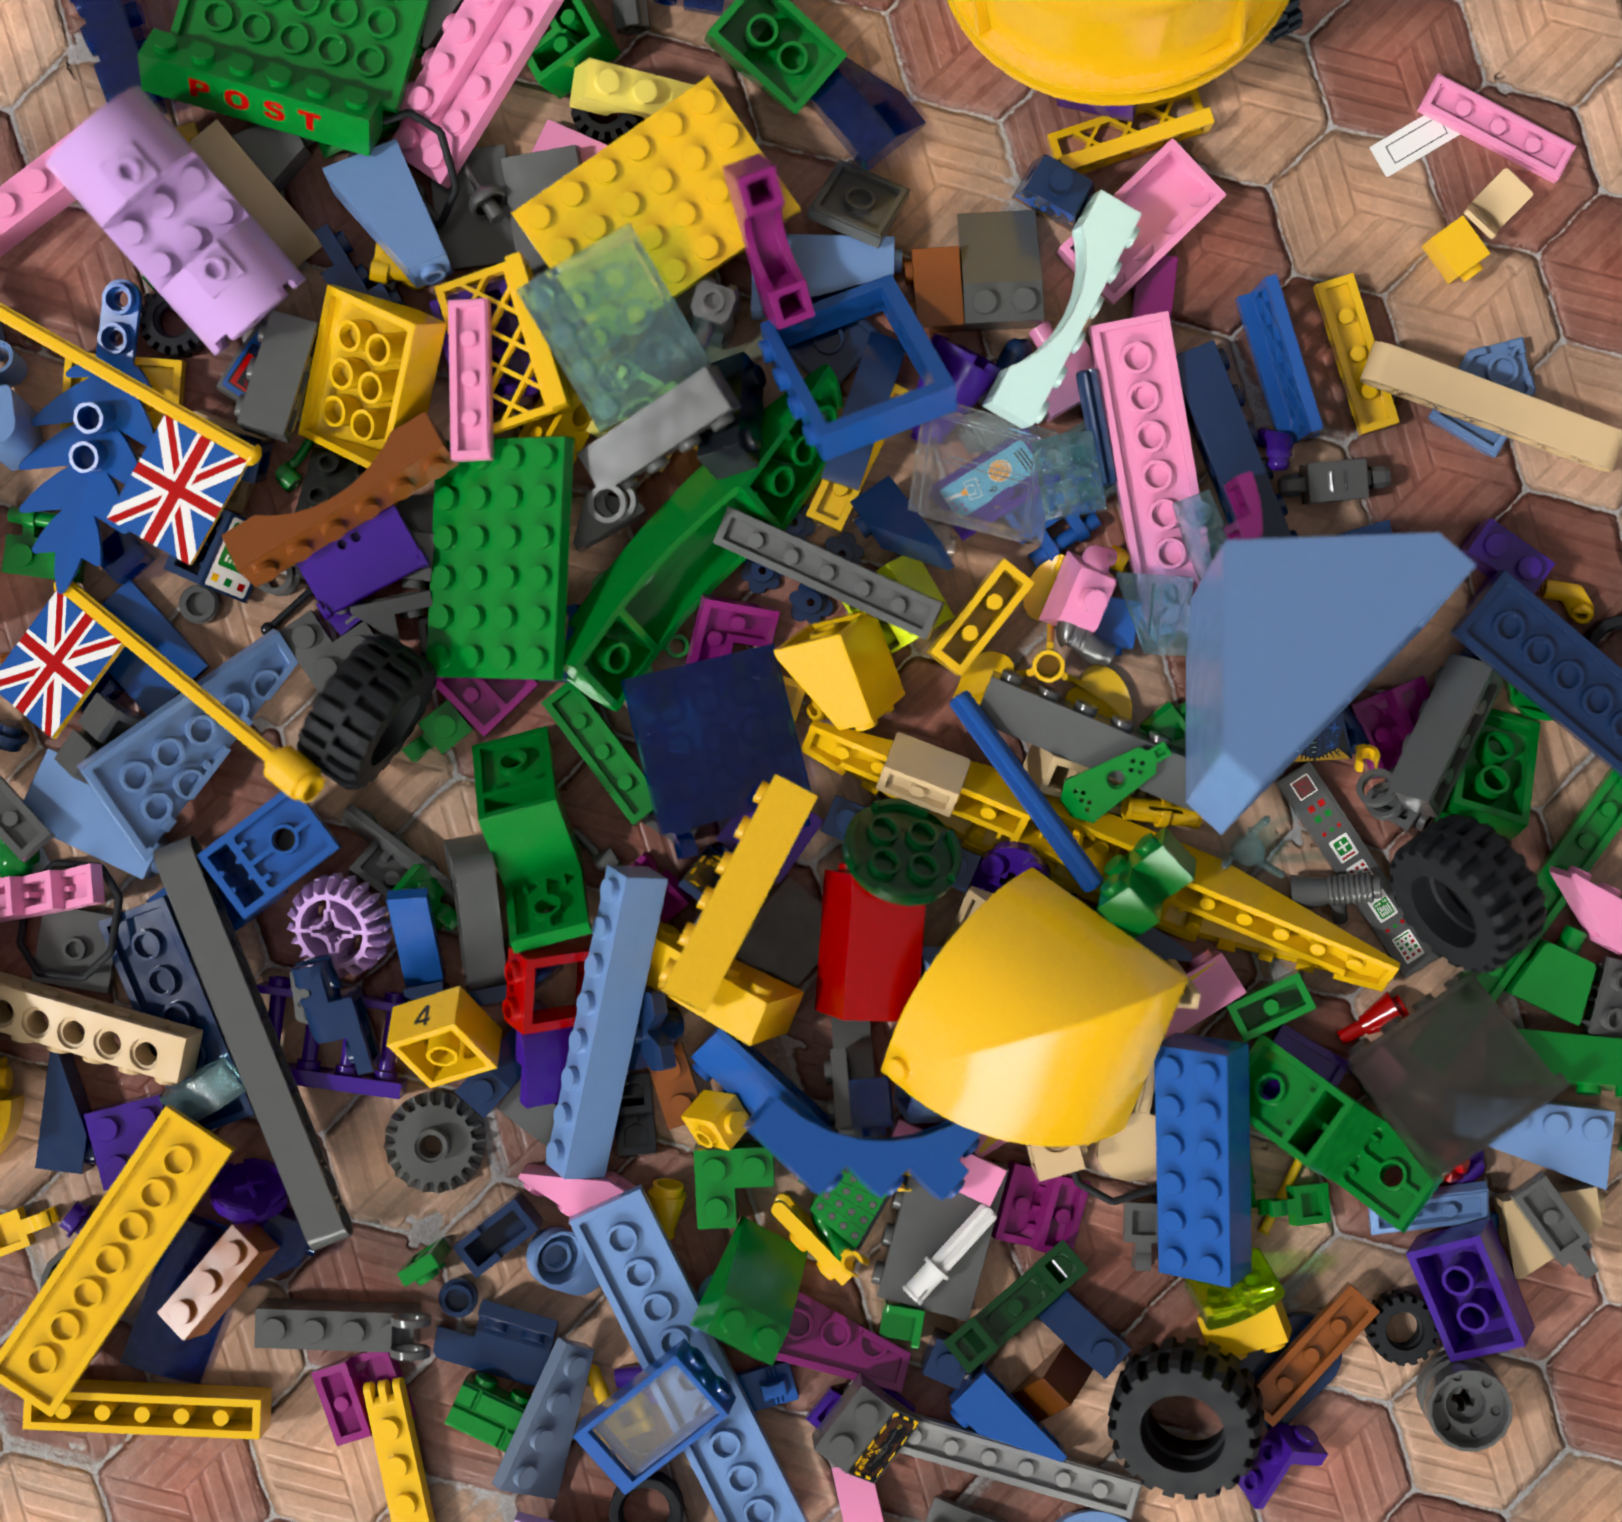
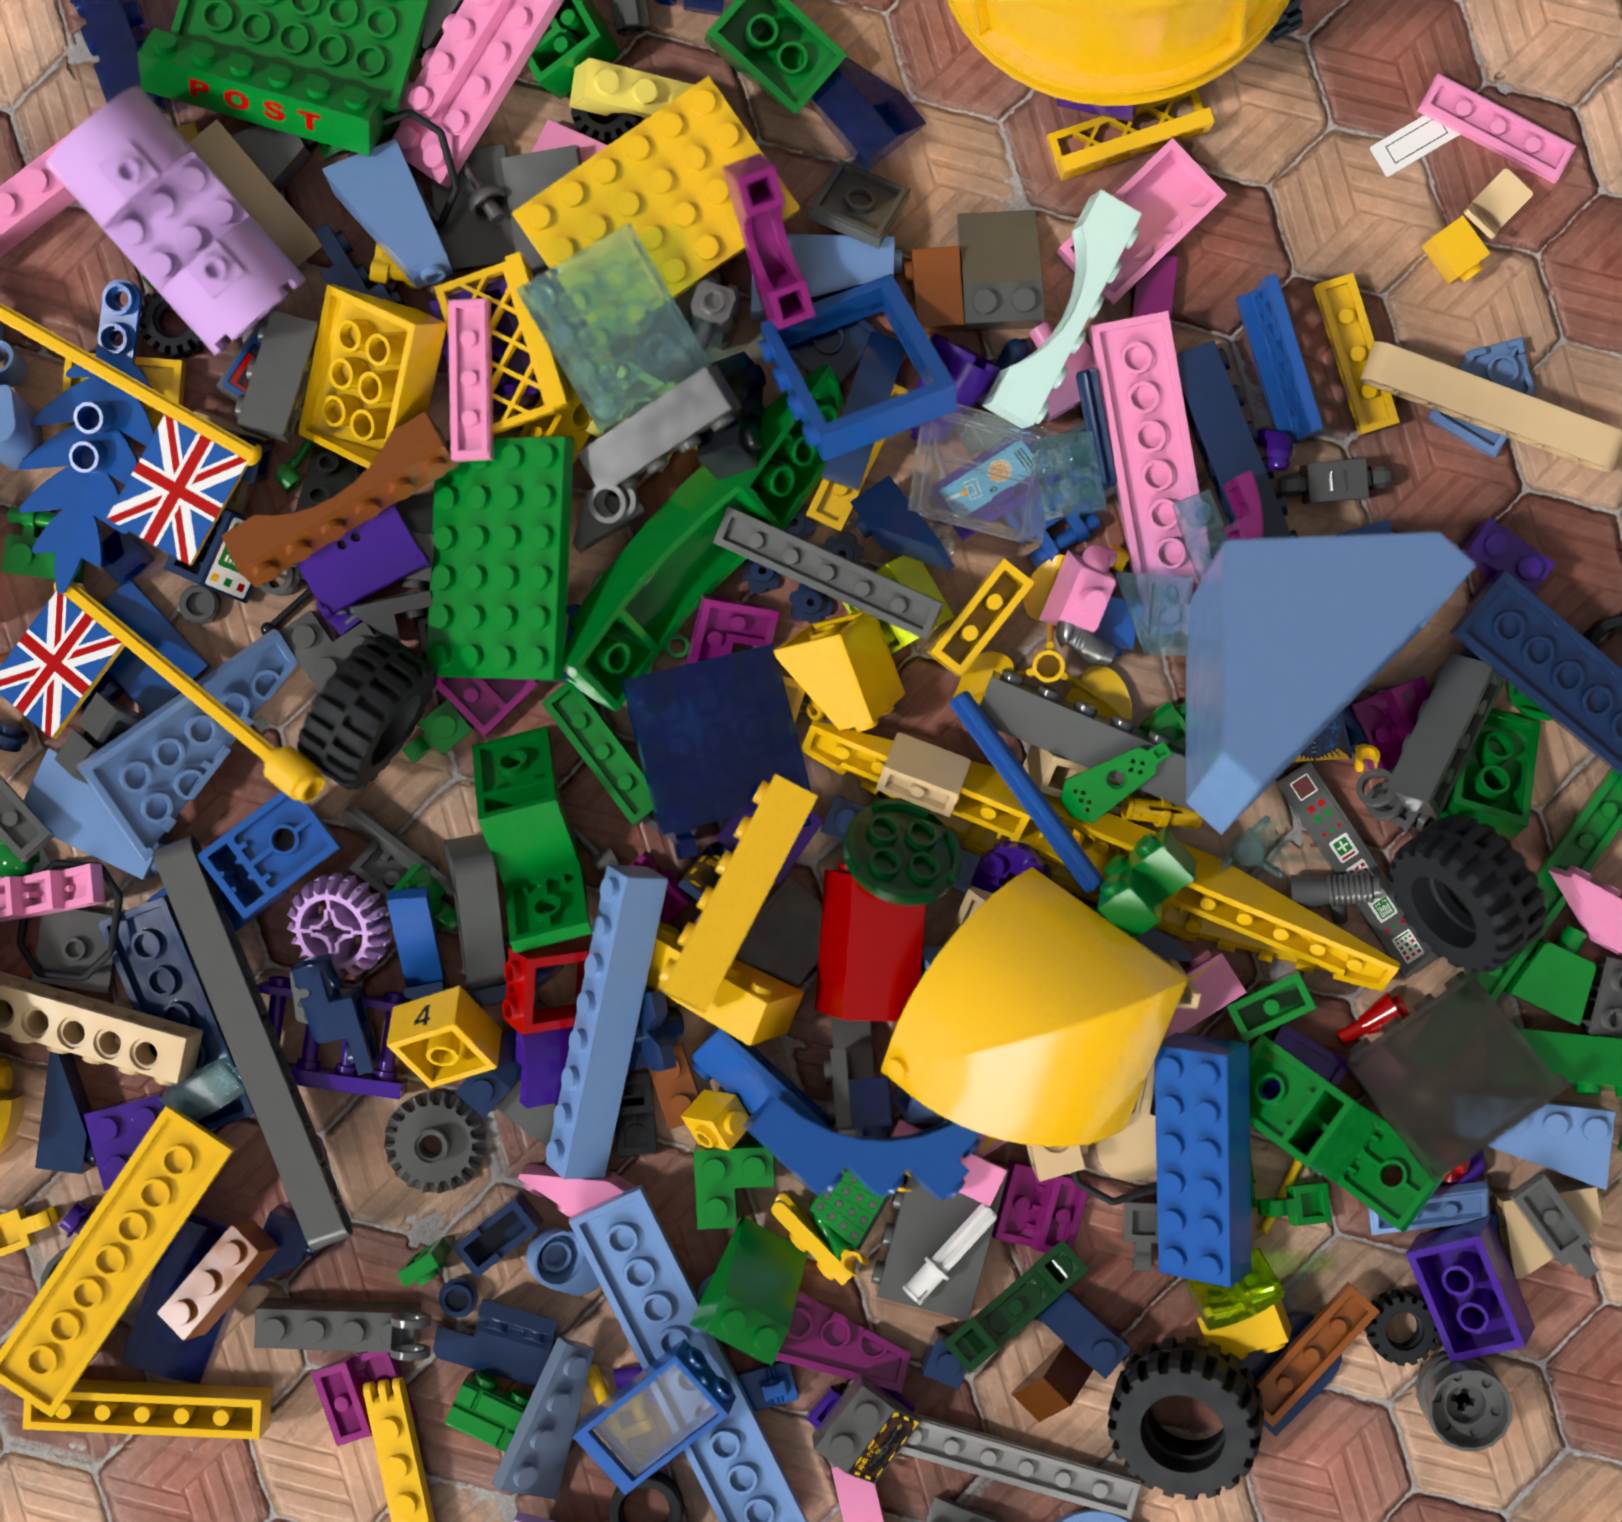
dark purple tile [210,1158,289,1229] -> none
yellow cone [648,1178,687,1240] -> none
green panel [879,1299,925,1349] -> none
blue slope [949,1363,1067,1463] -> none
dark blue torso [1012,154,1095,232] -> none
dark purple bracket [1238,1424,1328,1509] -> none
yellow arm [1541,579,1594,624] -> none

